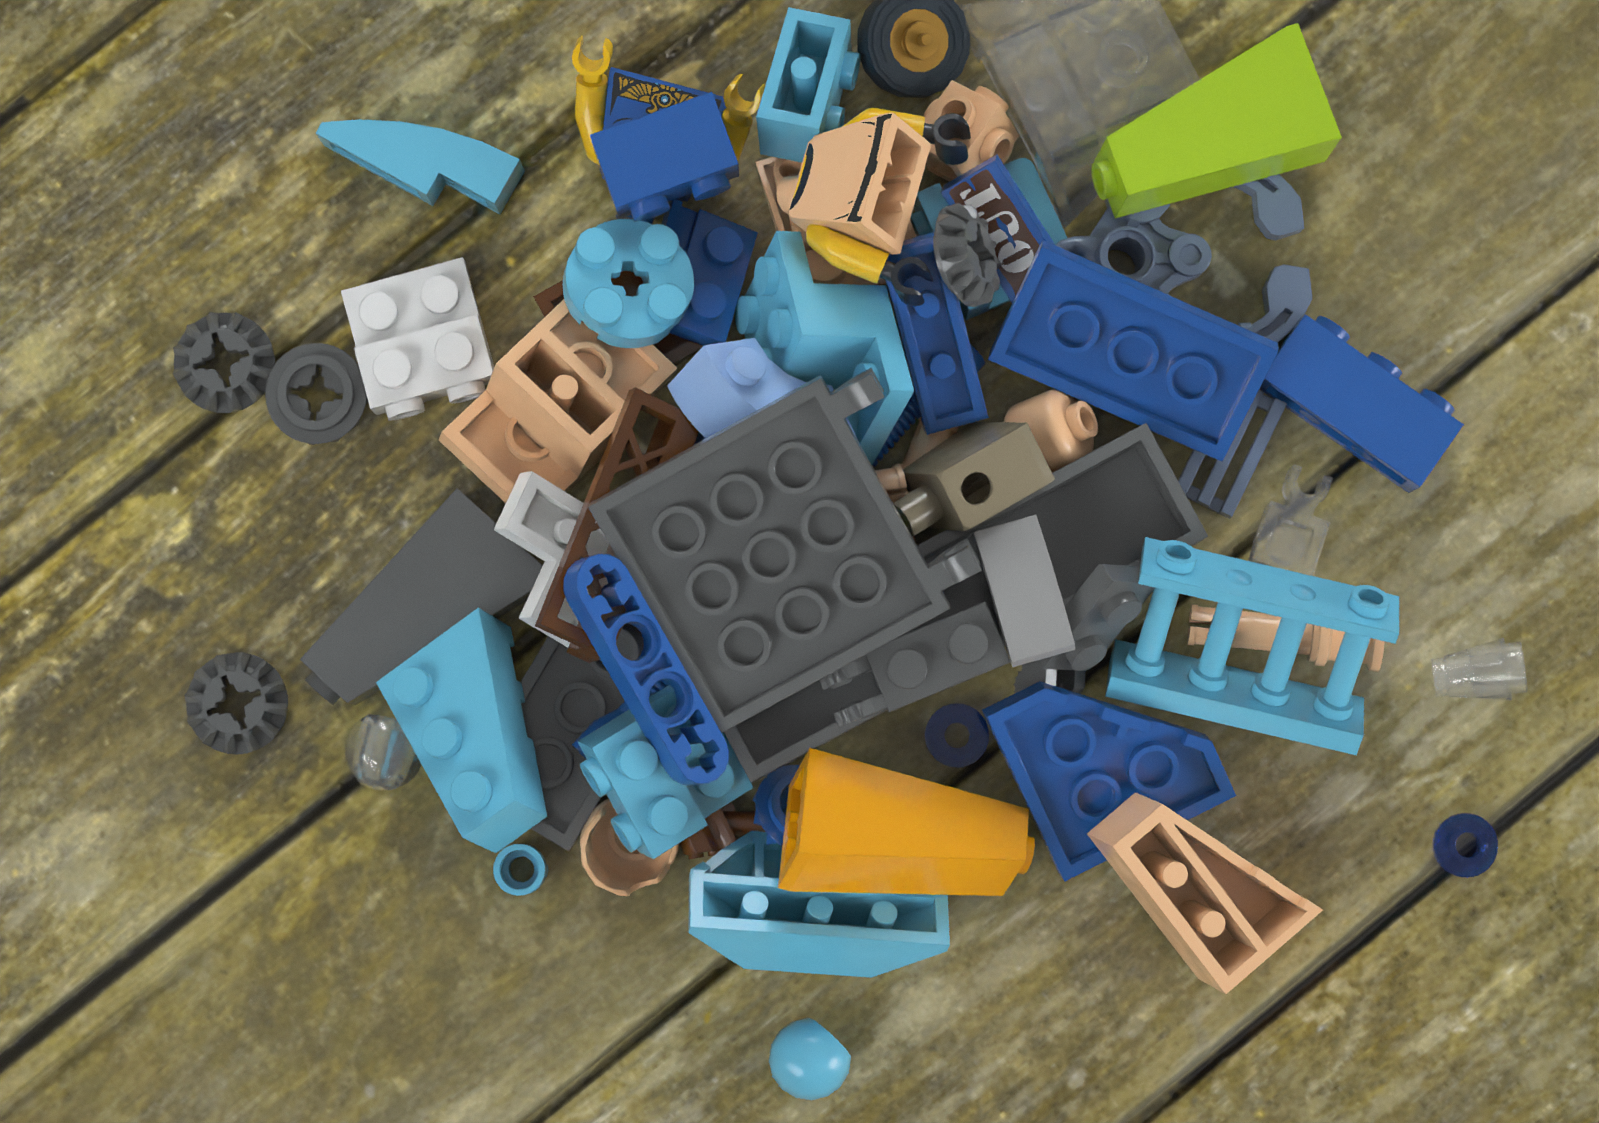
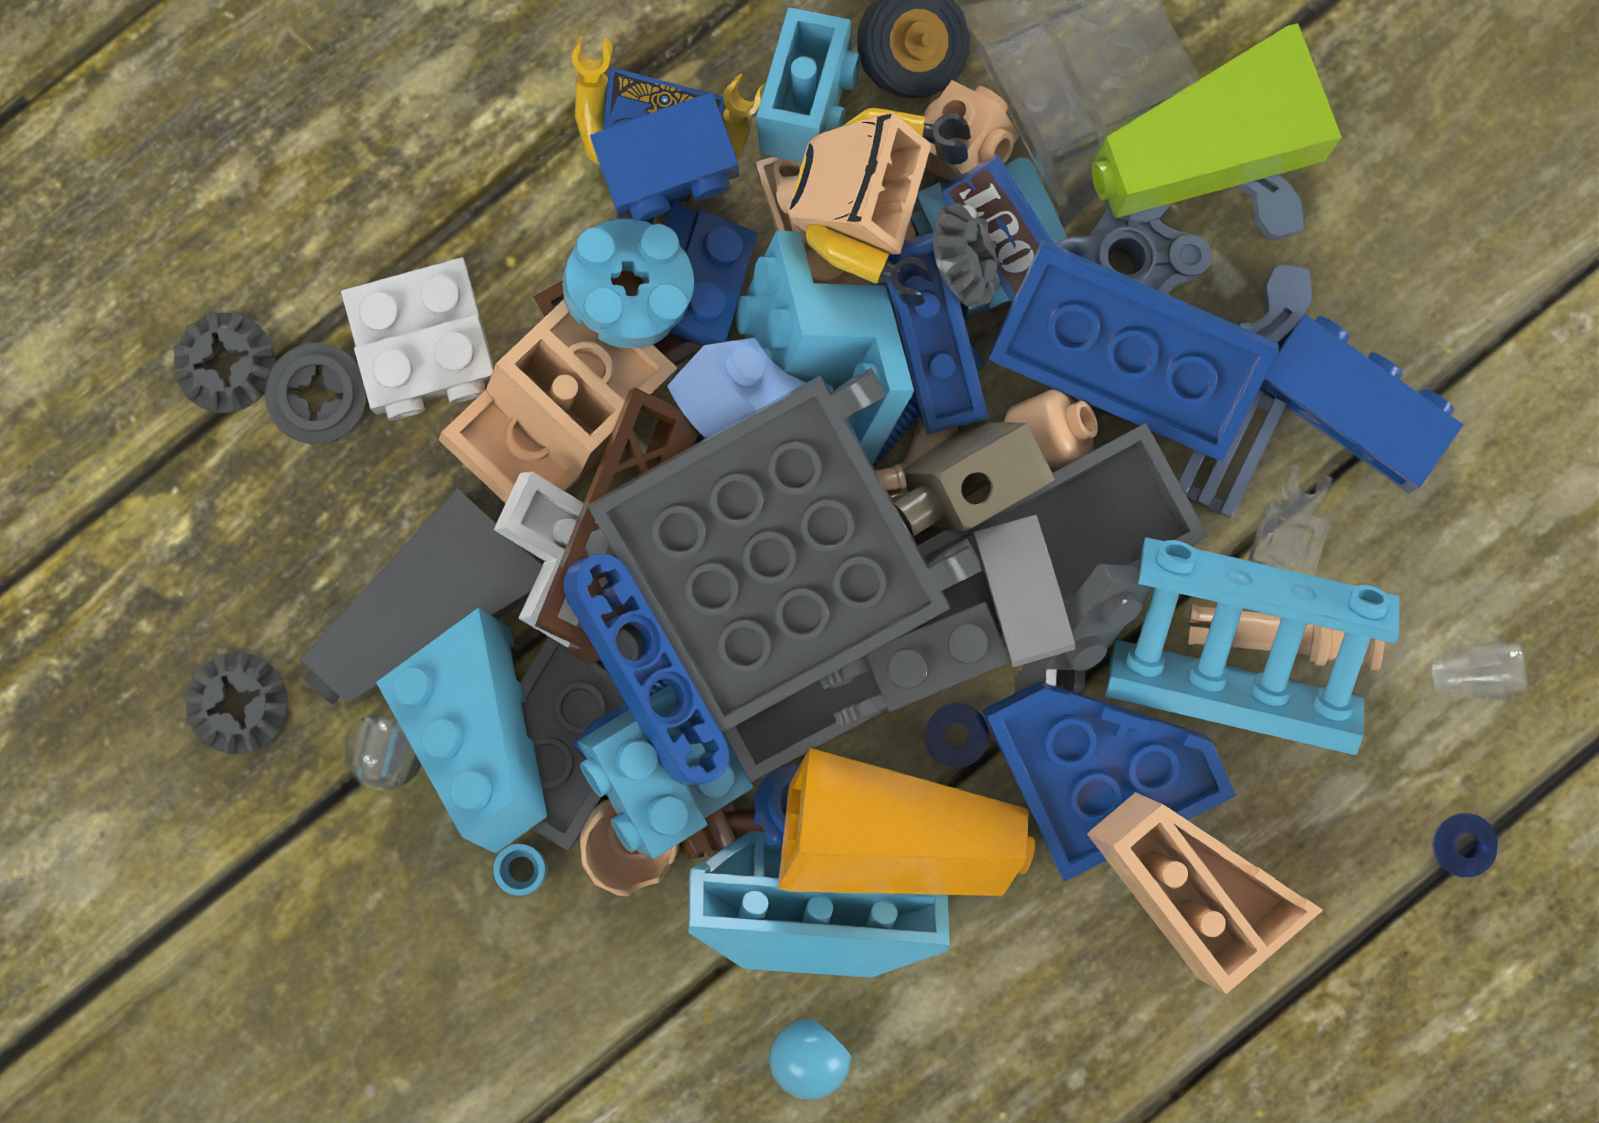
medium azure slope [316,119,525,215] -> none

